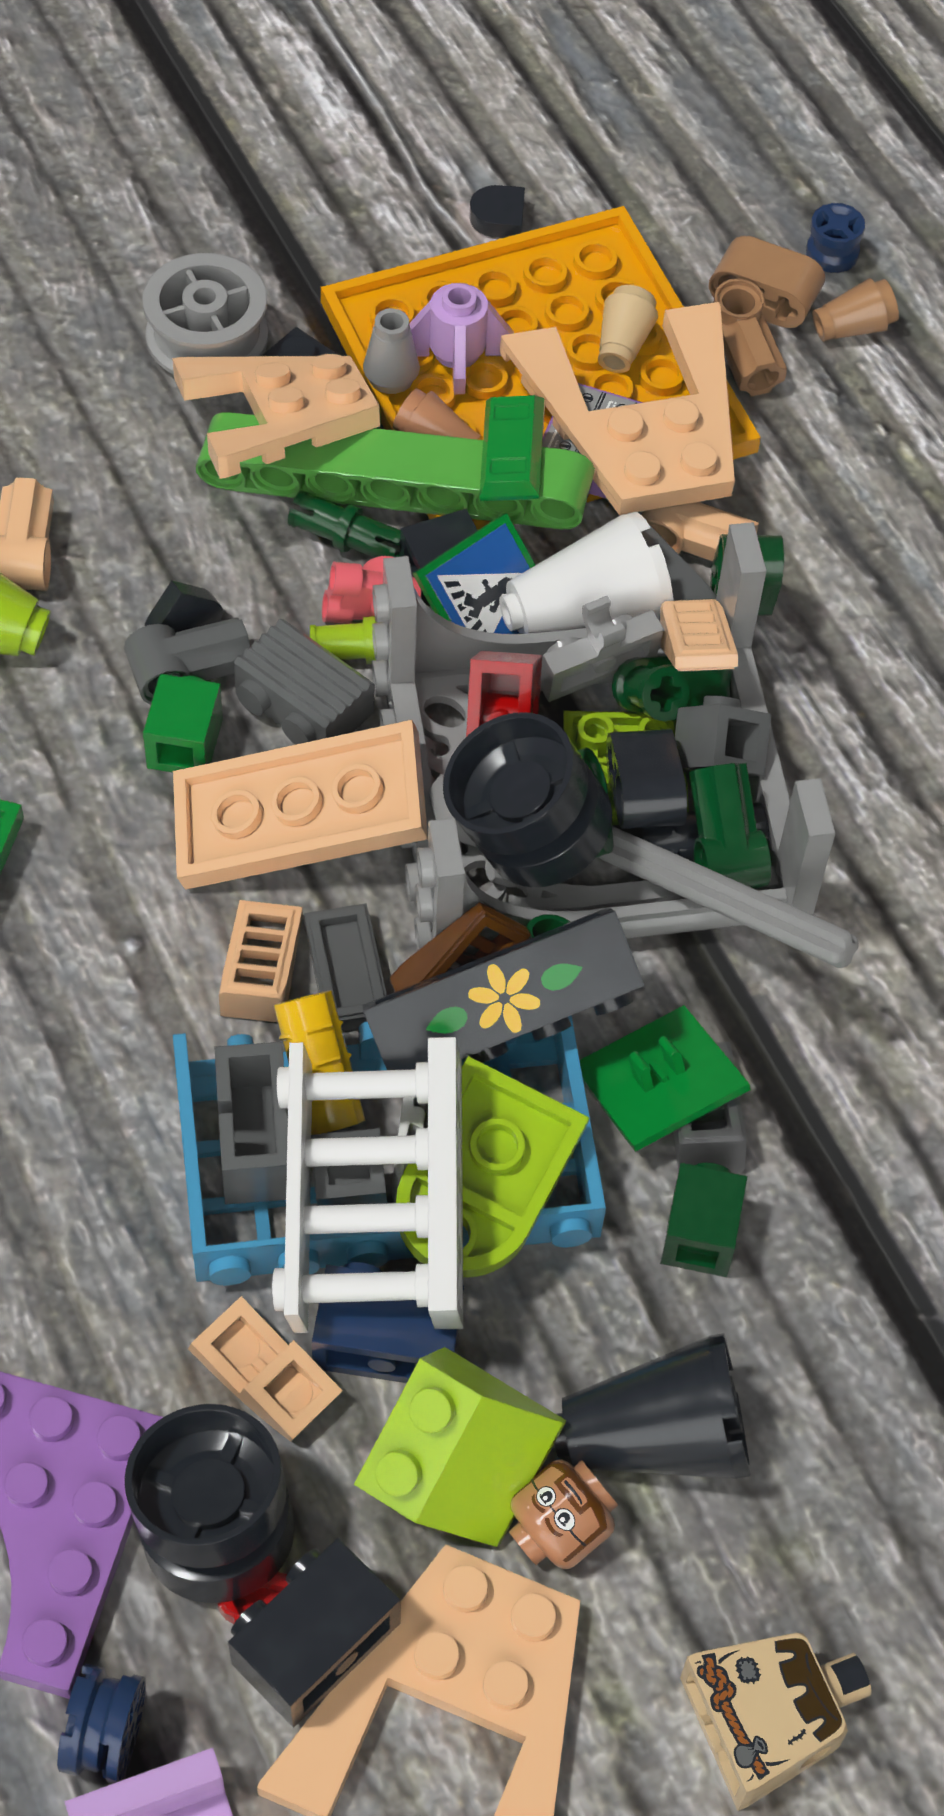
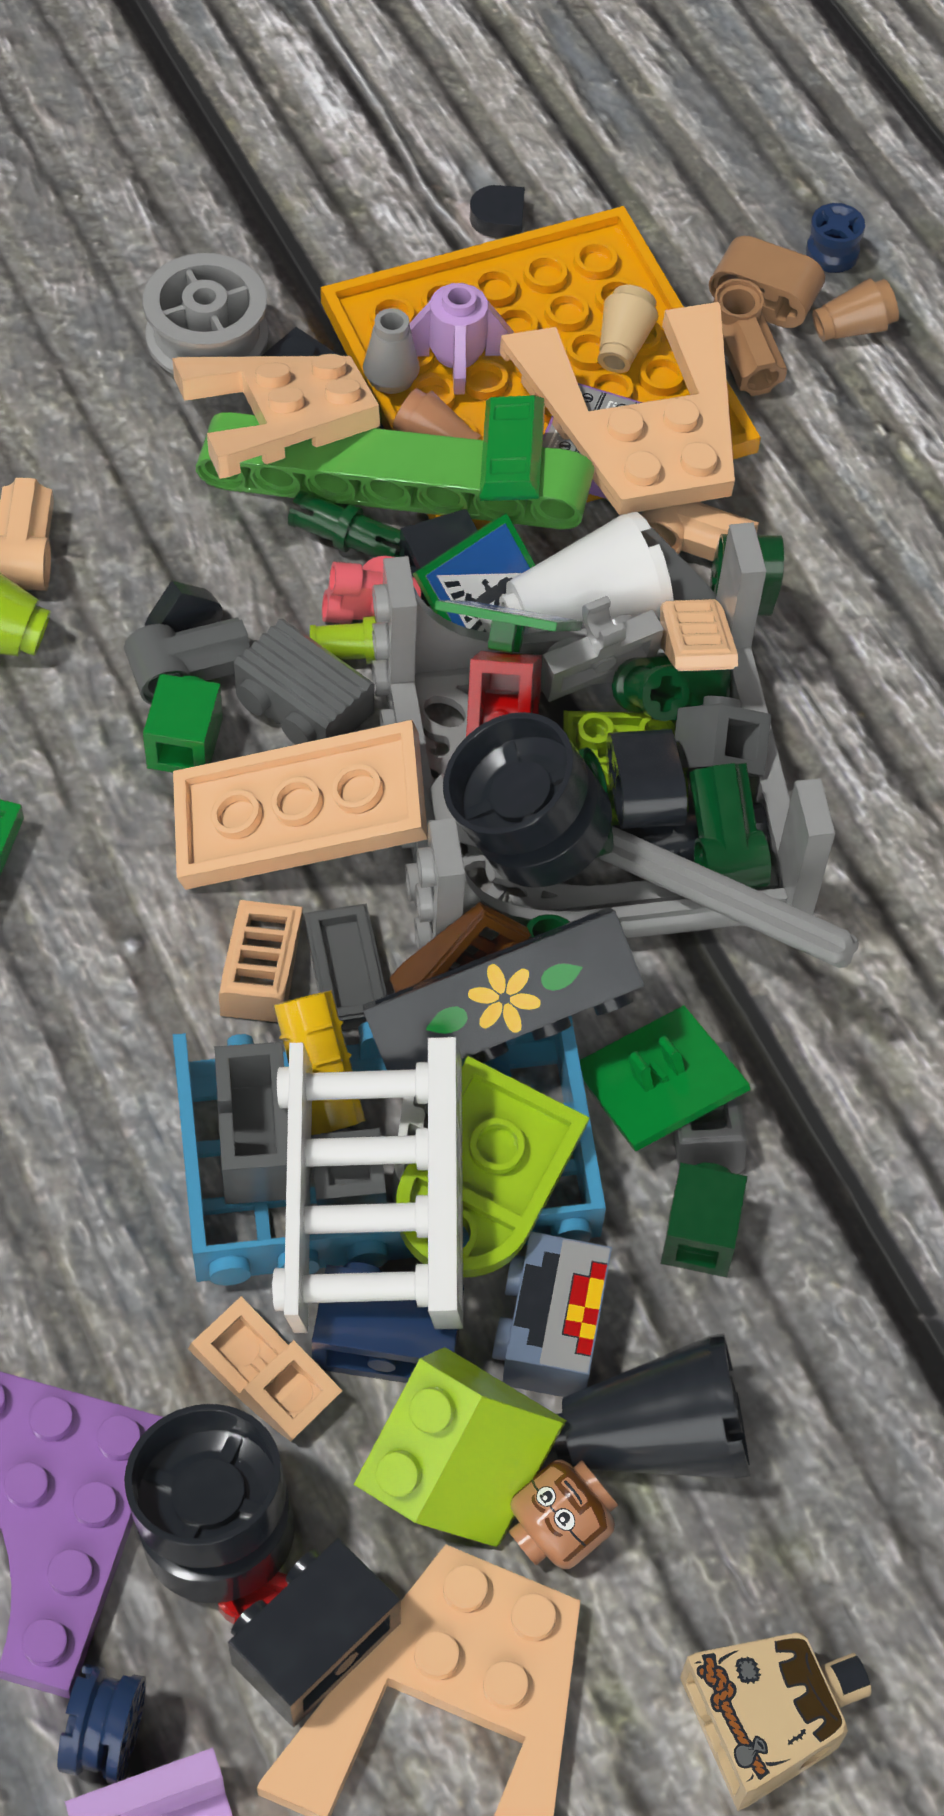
none -> green piece [434,600,583,653]
none -> brick [492,1232,612,1397]

